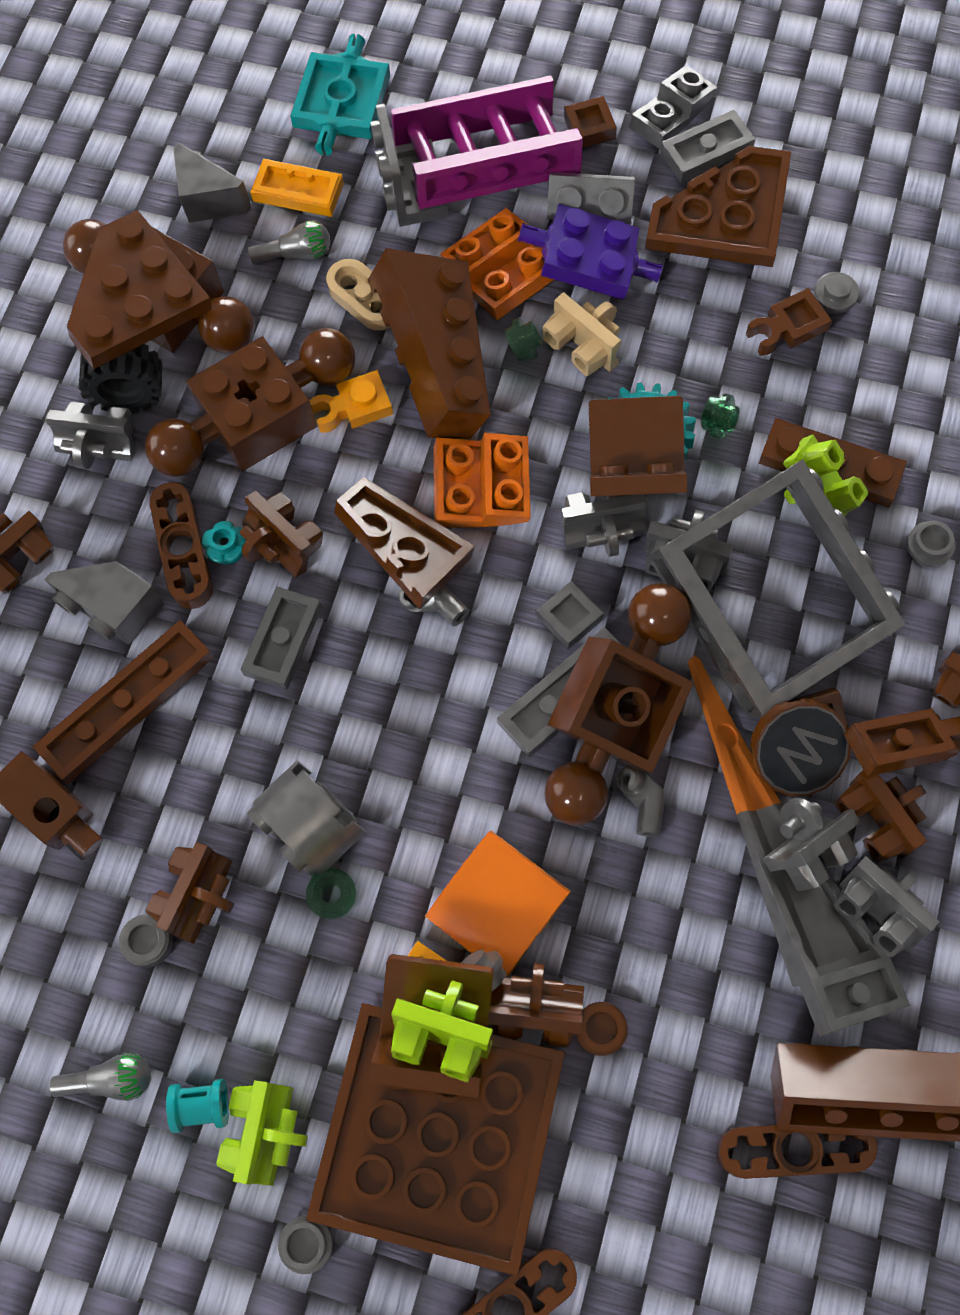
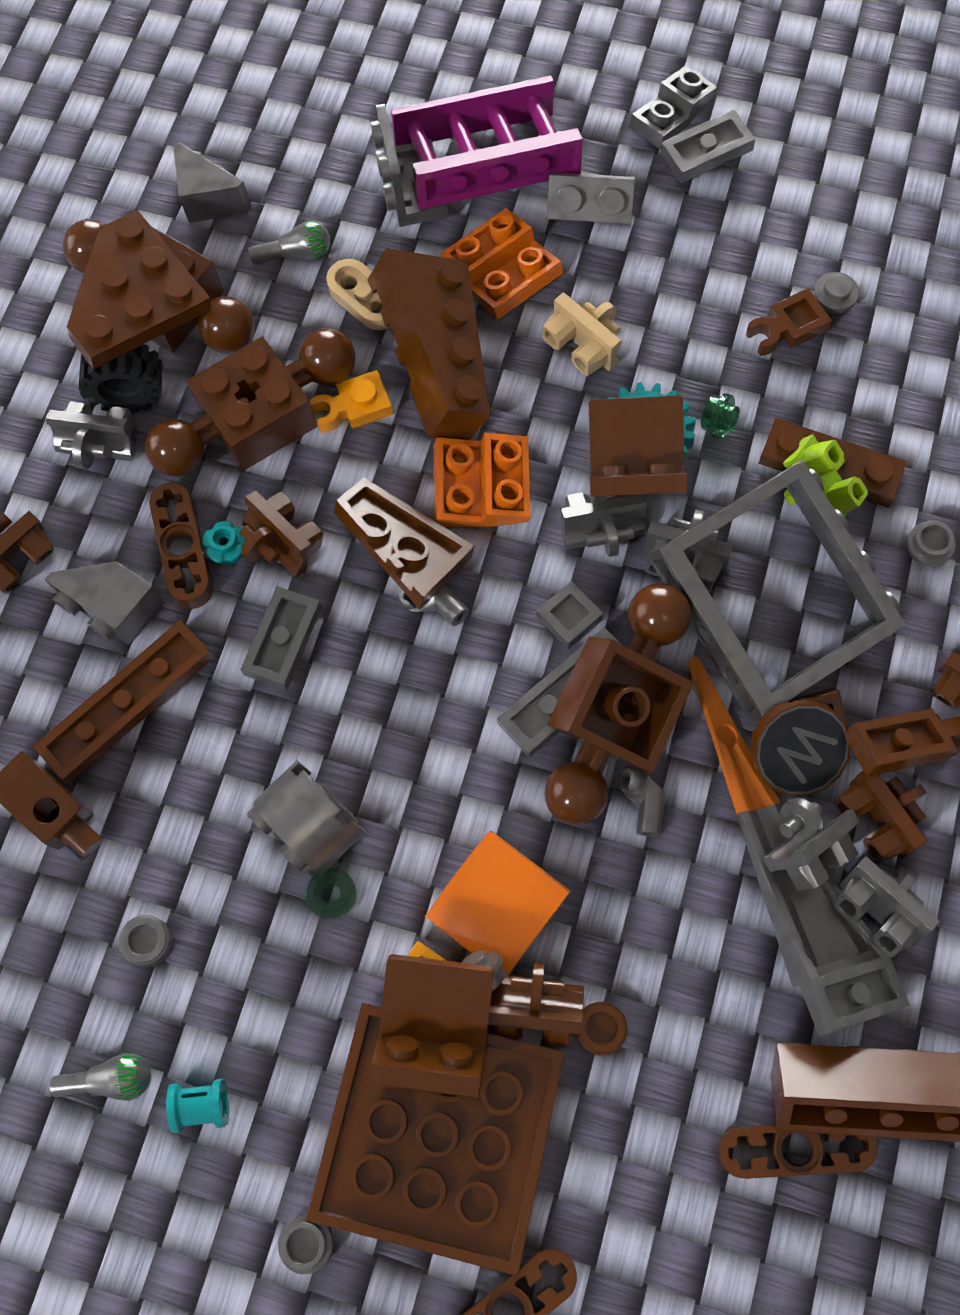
reddish brown hips [146,842,234,944] -> none
lime hips [216,1080,308,1186] -> none
light orange plate [250,158,344,217] -> none
teal plate [290,33,390,156] -> none
lime hips [391,980,493,1082] -> none
clear green plate [505,317,542,361] -> none
dark purple plate [518,203,663,300] -> none
reddish brown plate [564,96,617,148] -> none
reddish brown plate [645,146,791,267] -> none

